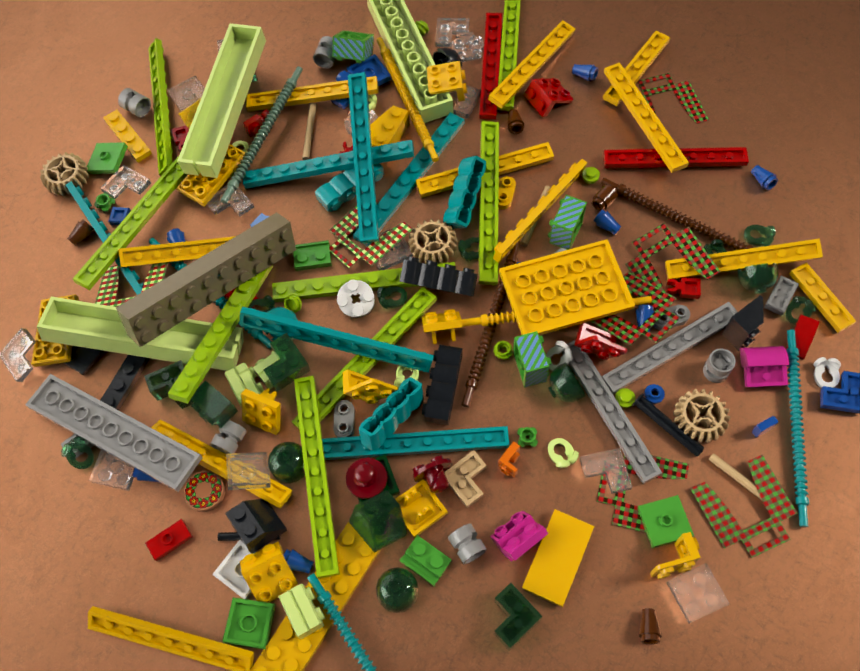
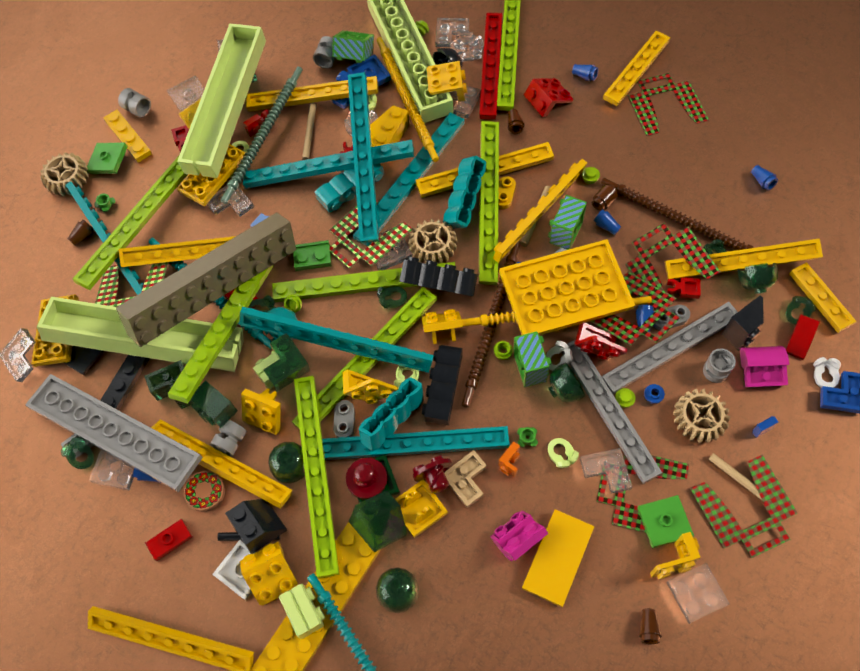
clear plate [100,165,151,199] -> none
blue tile [108,207,131,225] -> none
lime plate [148,38,173,176] -> none
blue cone [167,228,186,243] -> none
bright green plate [222,597,276,649] -> none
yellowish green brick [224,362,264,408] -> none
clear tile [226,452,271,490] -> none
blue cone [284,549,314,574] -> none
white plate [337,280,375,318] -> none
bright green plate [399,535,452,587] -> none
light grey wheel [448,523,487,564] -> none
clear green piece [458,237,479,261] -> none
yellow plate [488,20,576,109] -> none
clear green brick [494,583,543,651] -> none
red plate [603,147,749,168] -> none
yellow plate [604,62,689,173] -> none
black axle [632,393,704,456] -> none
clear green piece [743,225,776,246] -> none
light grey plate [764,276,799,316] -> none
teal hose [786,329,810,527] -> none

